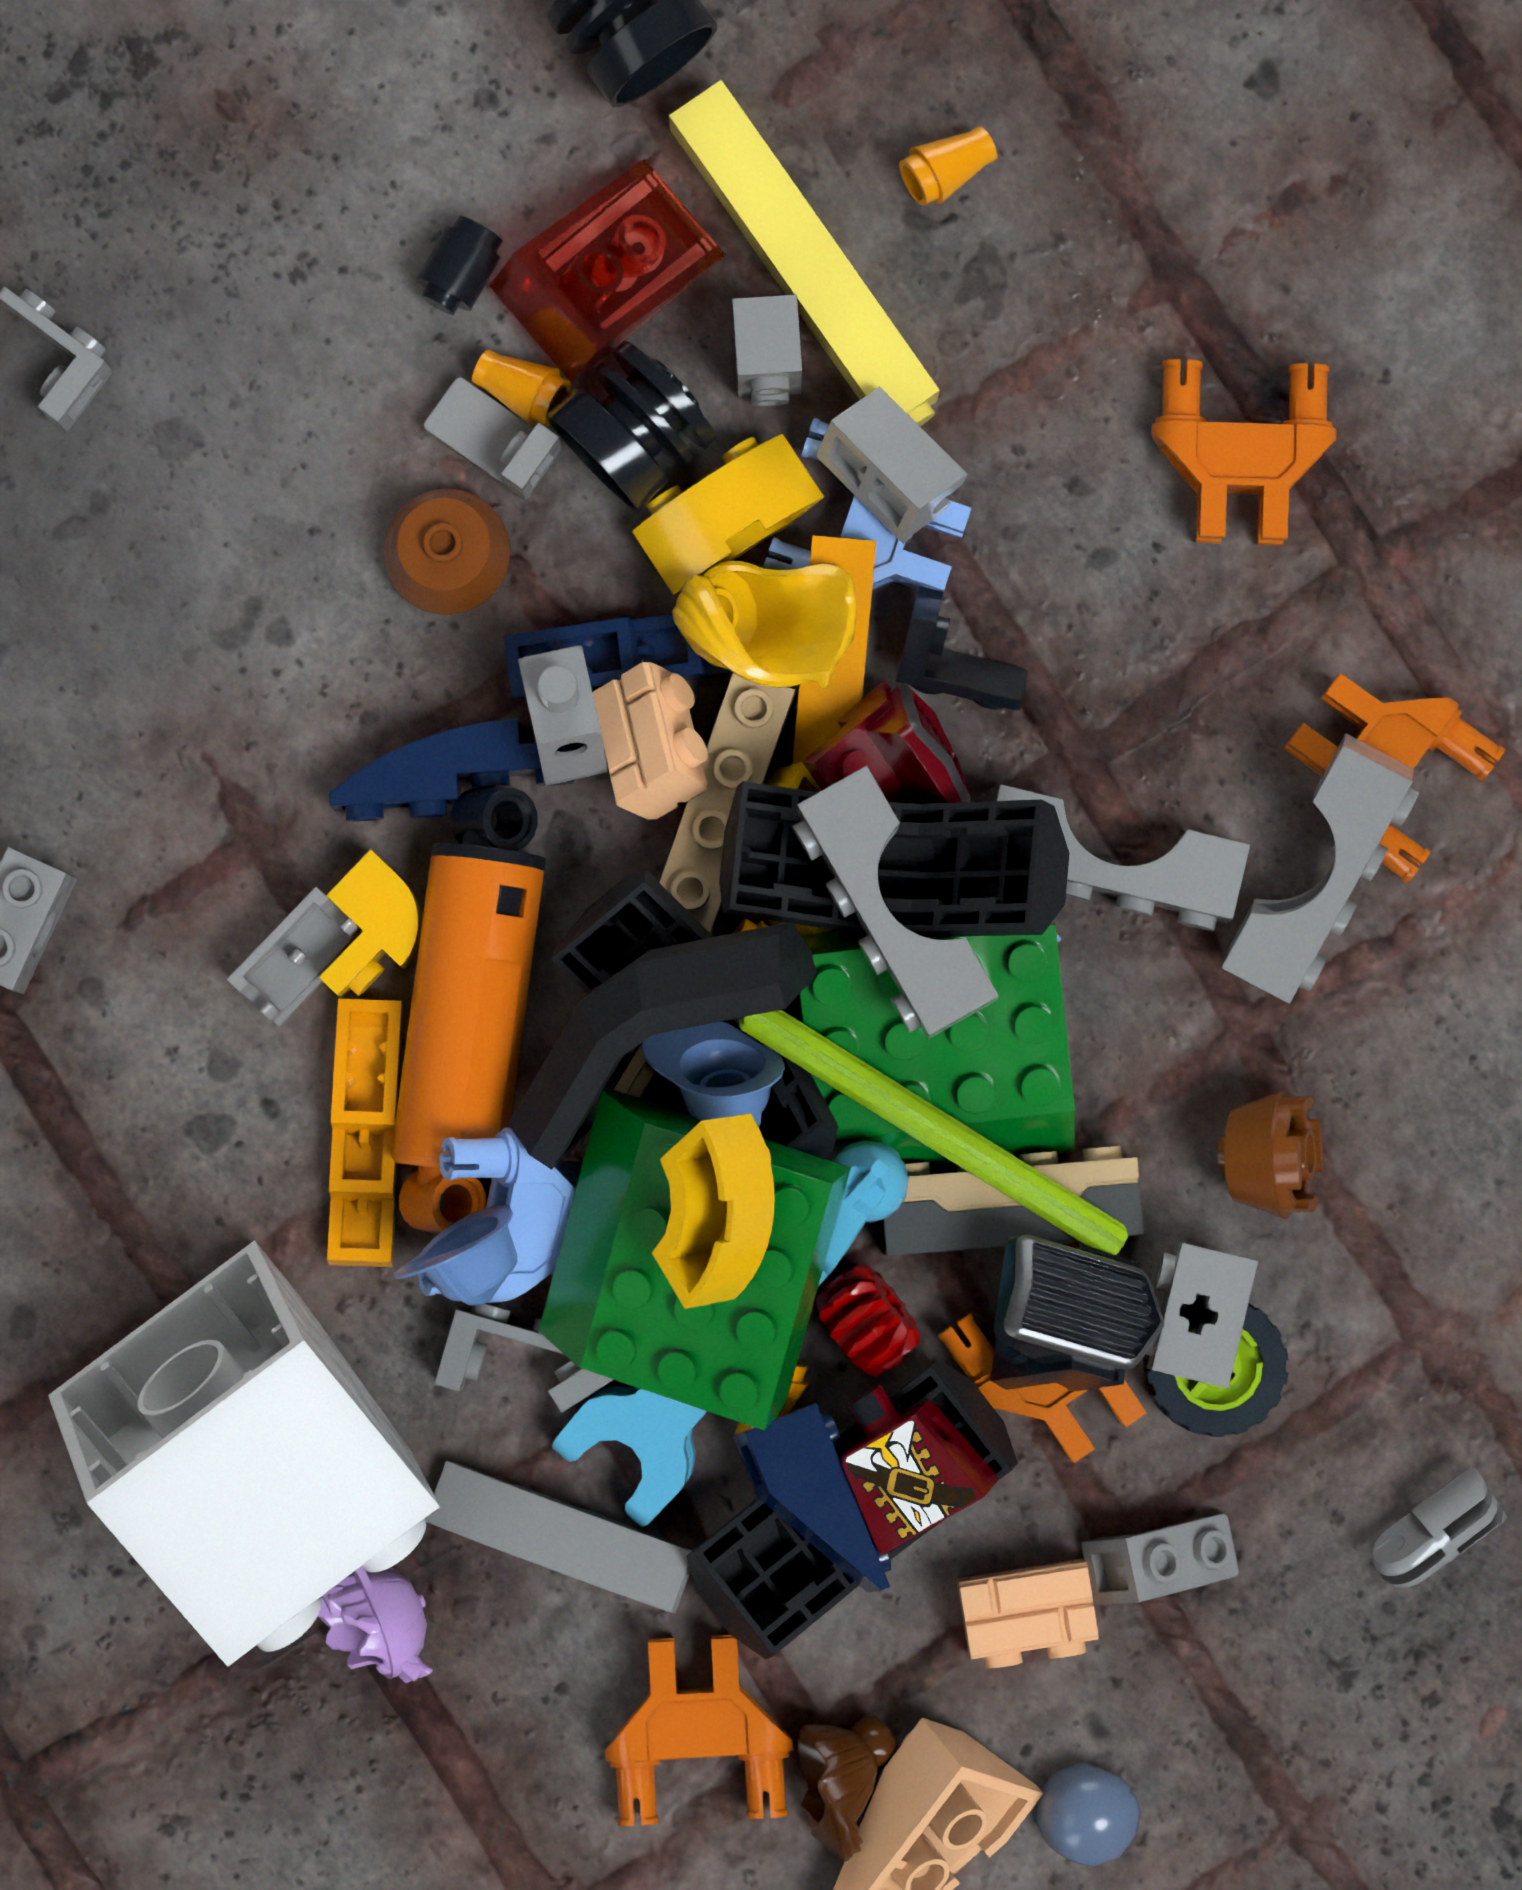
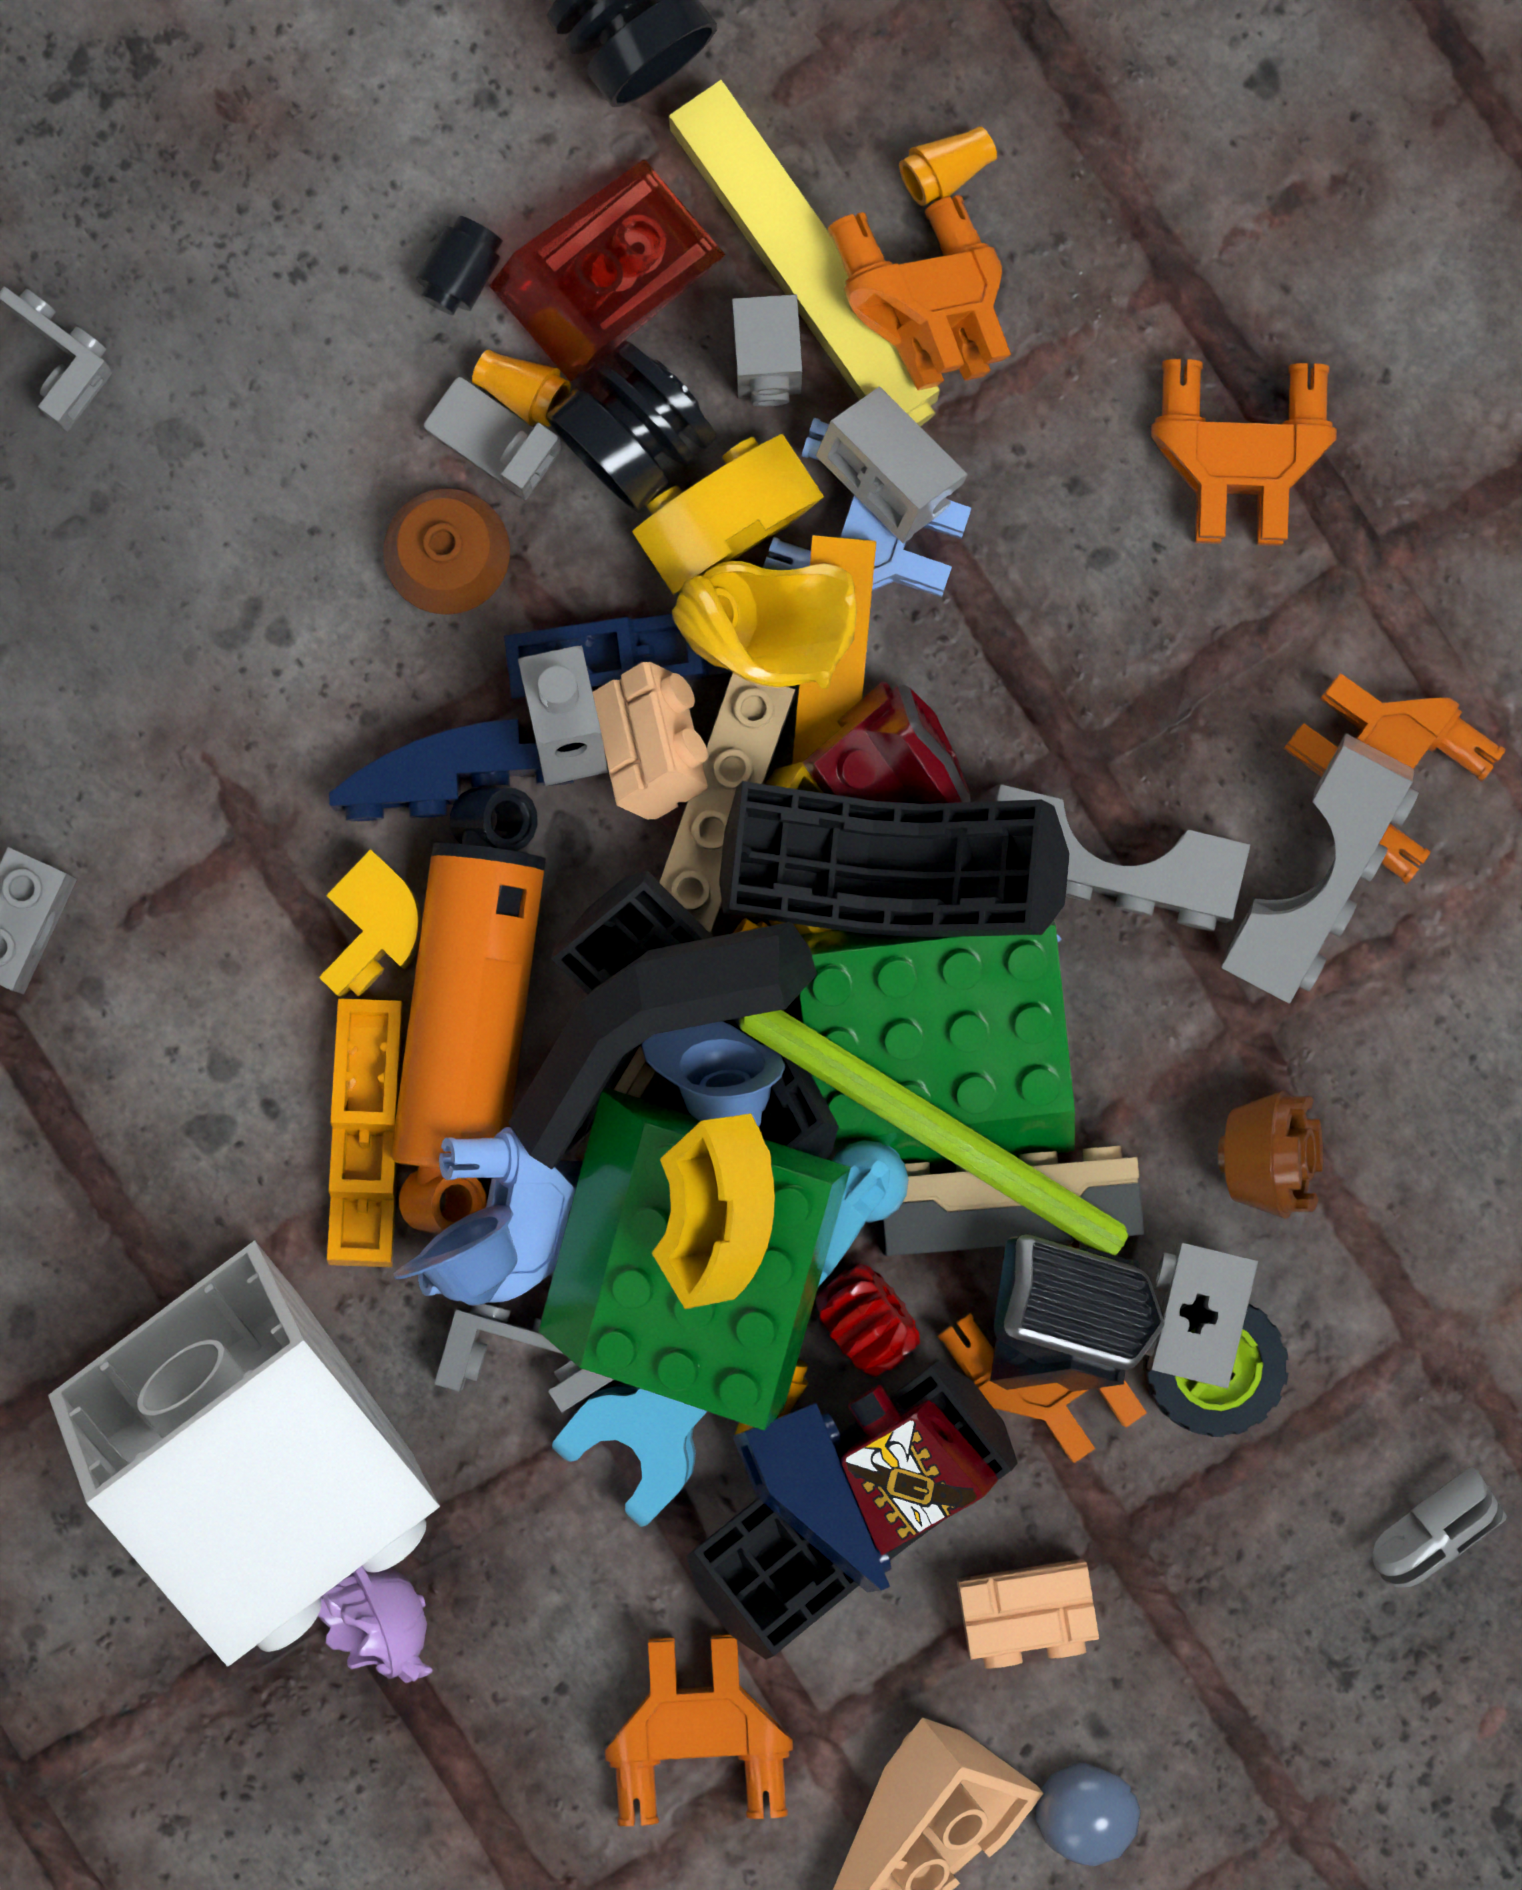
light grey hinge [227,887,363,1027] -> none
light grey slope [425,1461,693,1613] -> none
light grey arch [792,766,999,1040] -> none
reddish brown hair [798,1716,899,1861] -> none
black bracket [896,586,1028,710] -> none
light grey bracket [1081,1514,1239,1606] -> none
none -> orange connector [828,195,1011,390]

